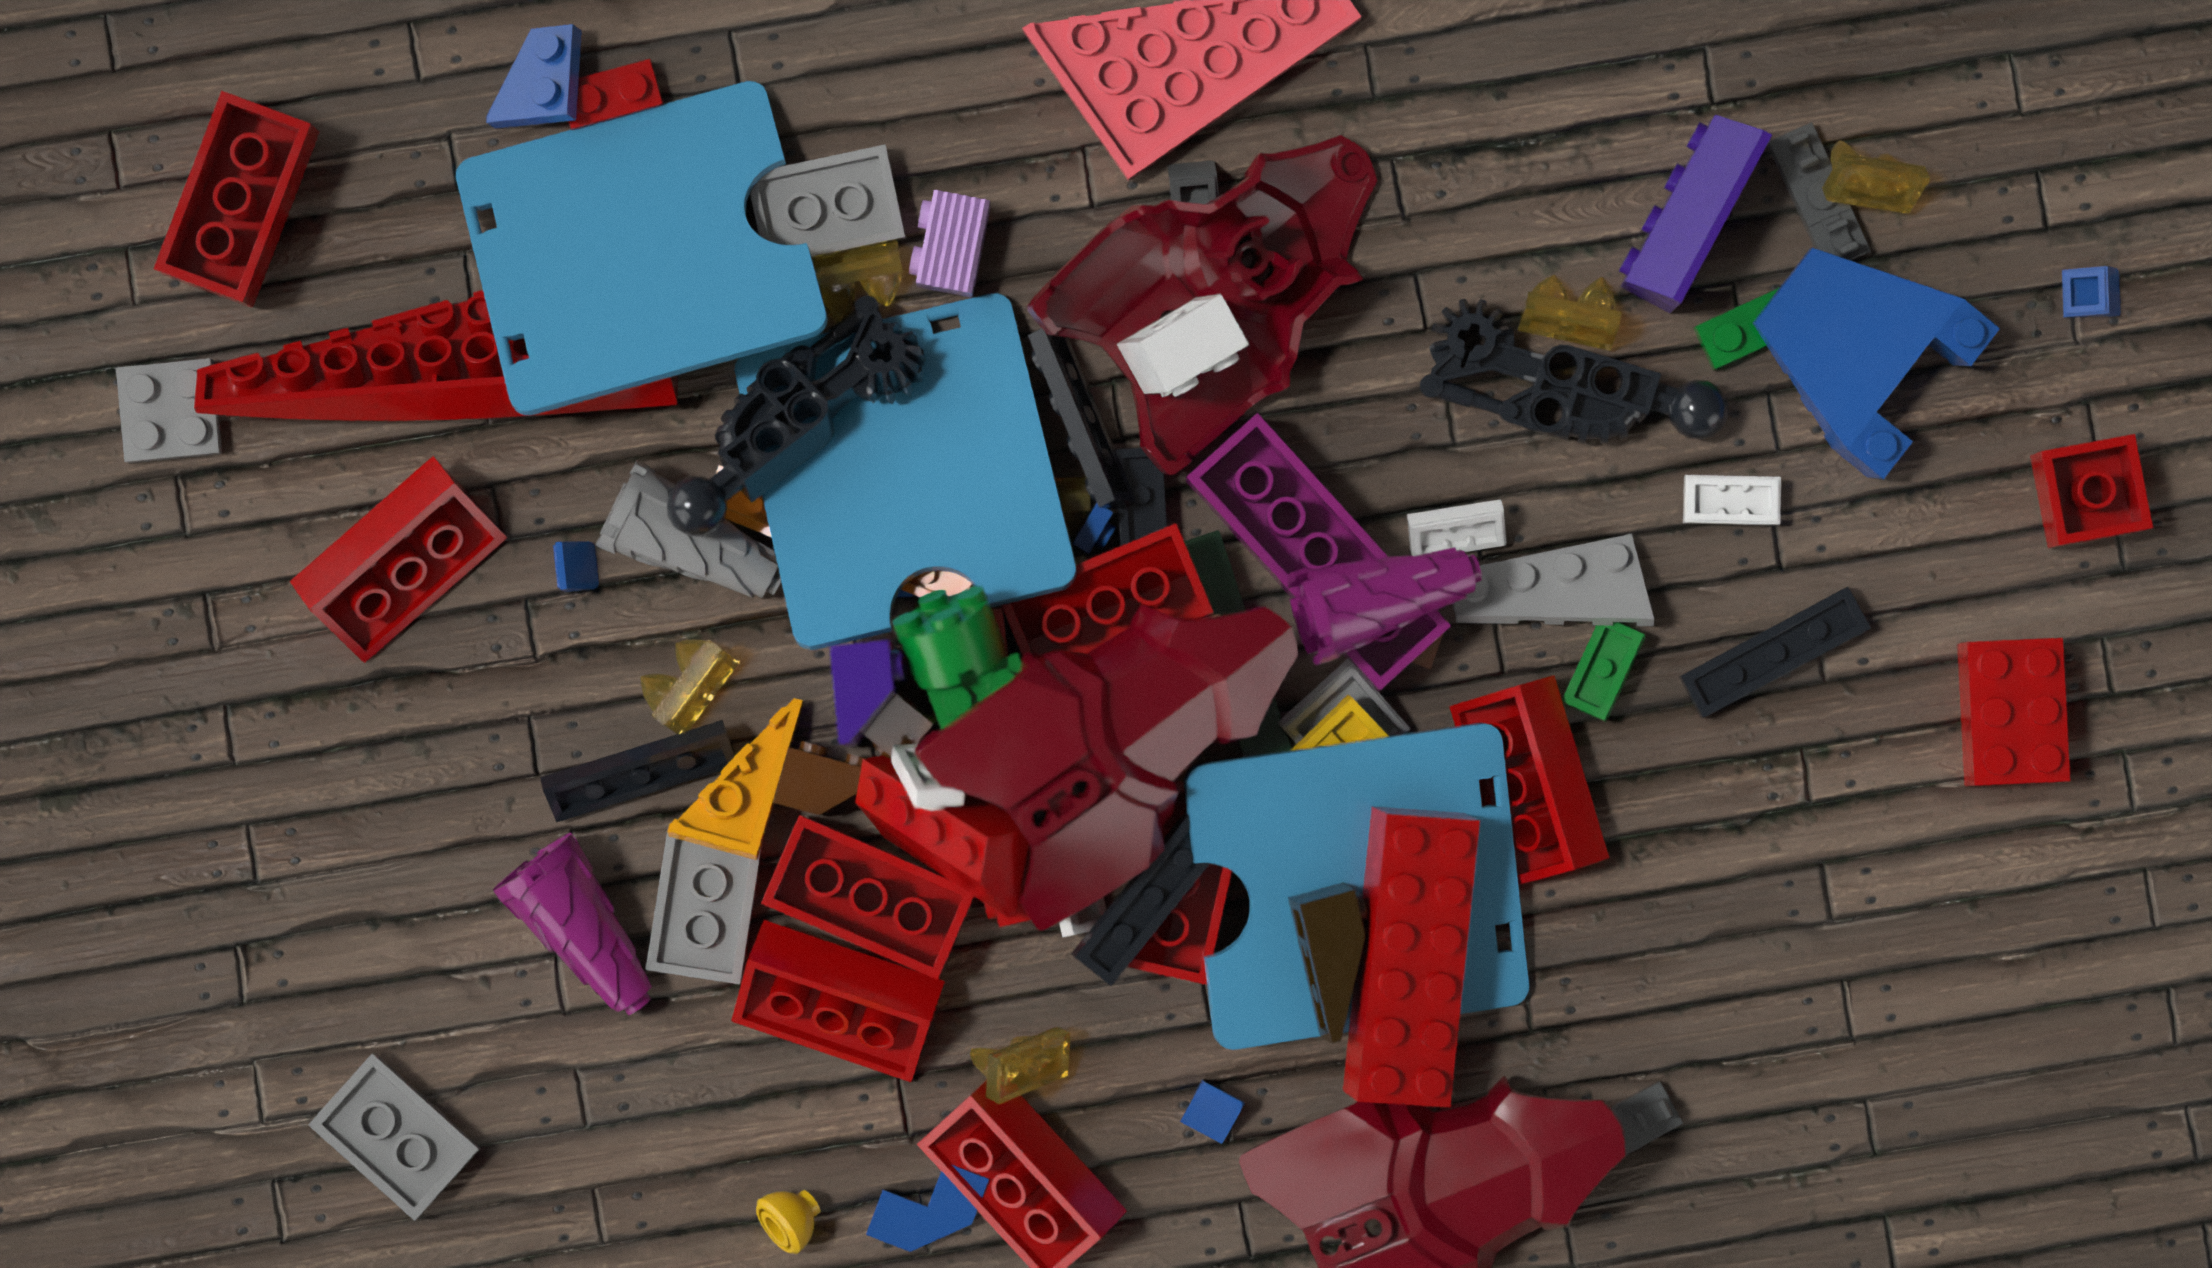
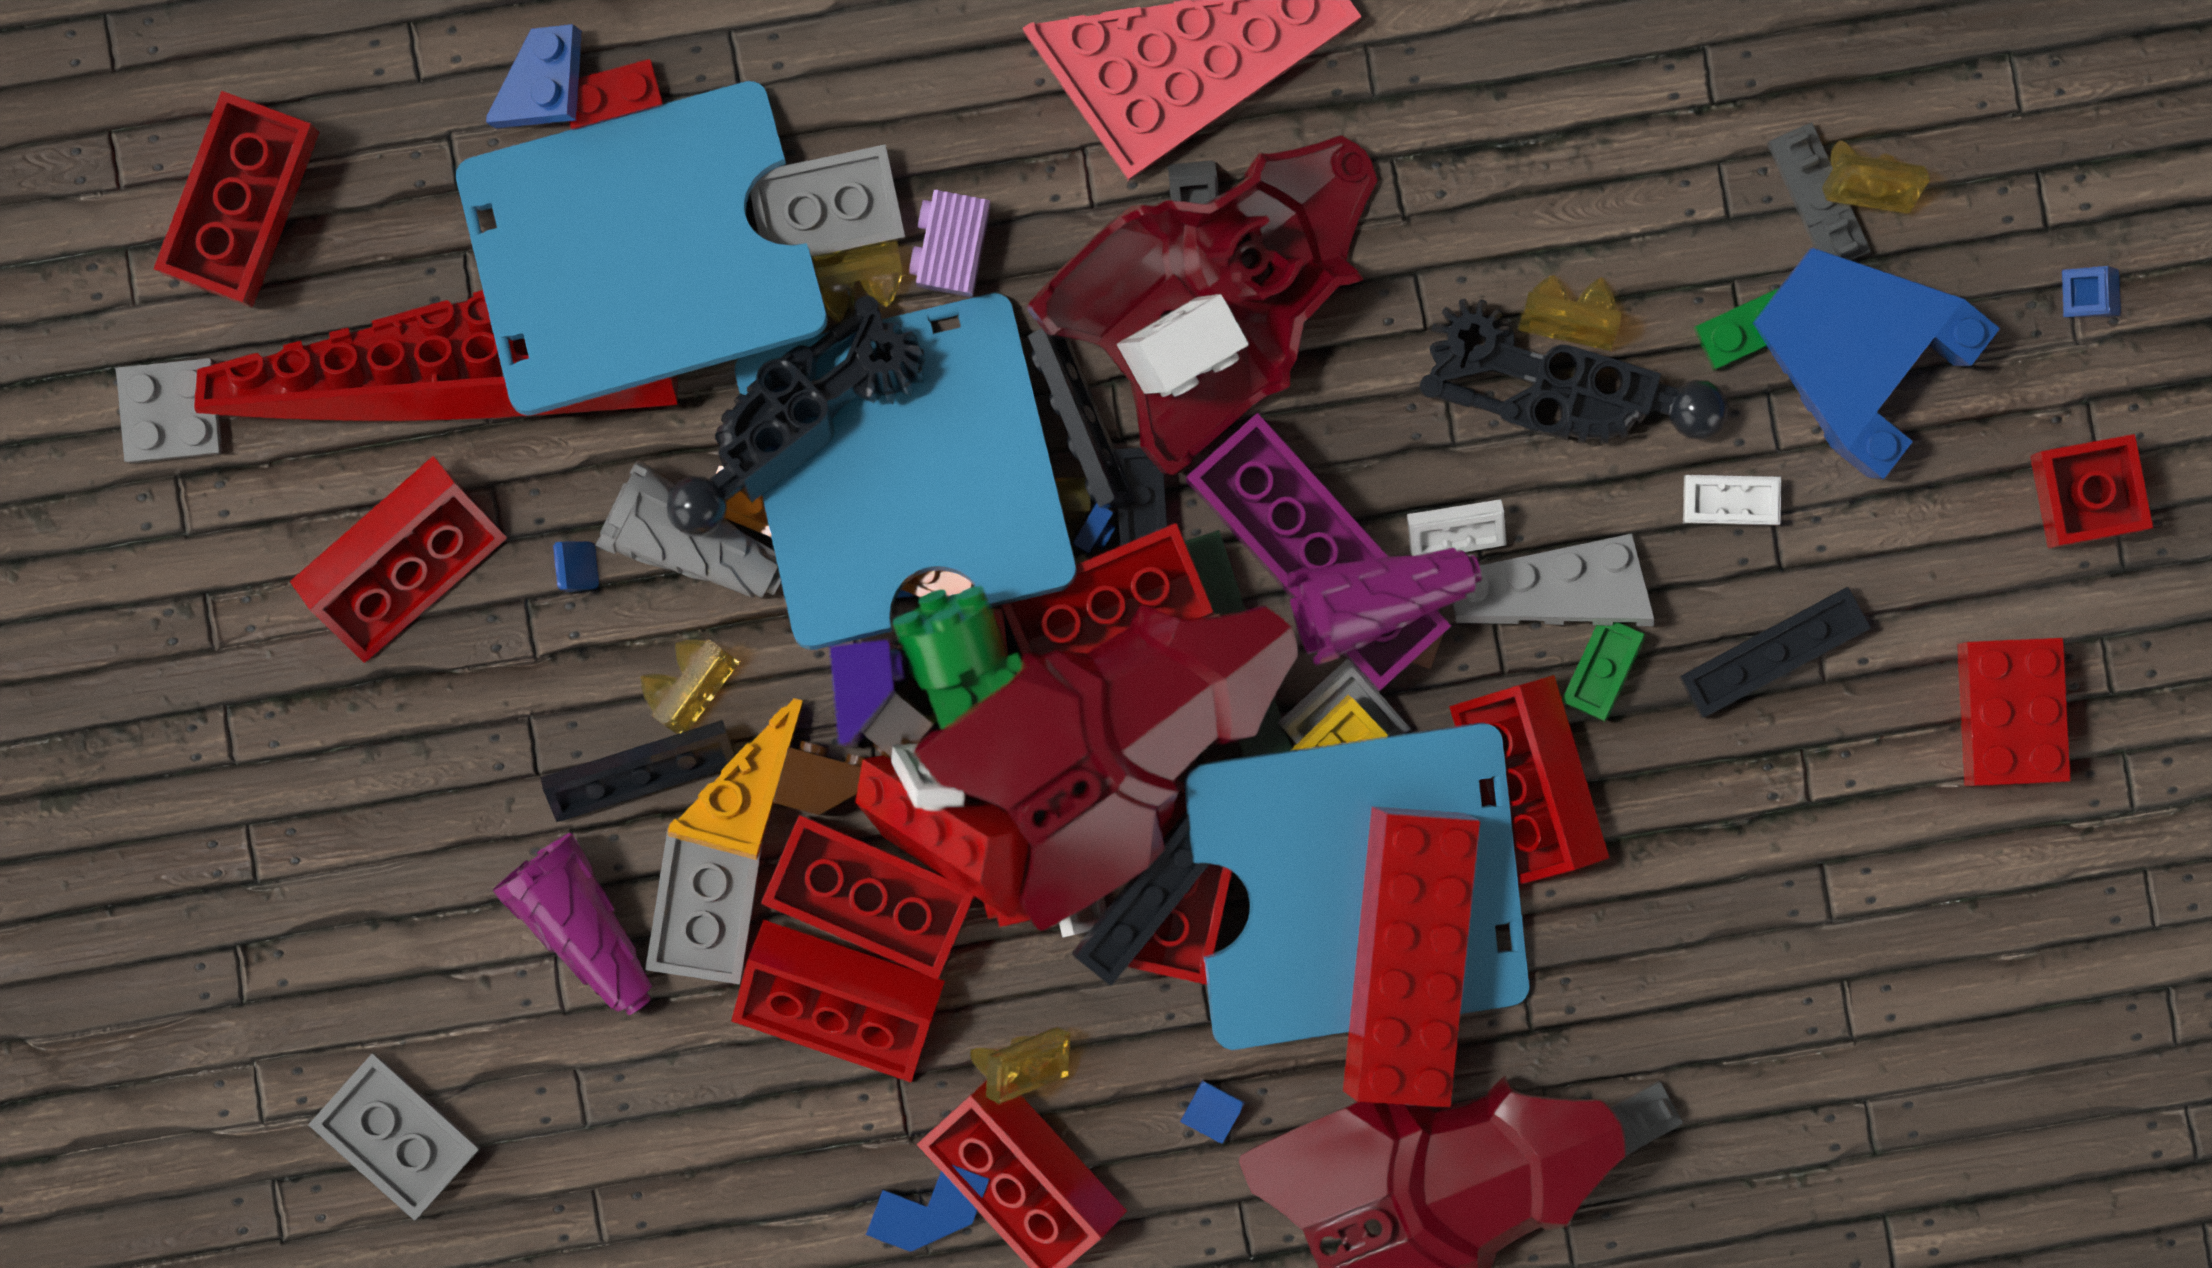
yellow brick [756,1190,820,1254] -> none
dark brown slope [1288,883,1368,1044] -> none
dark purple slope [1619,115,1772,313] -> none

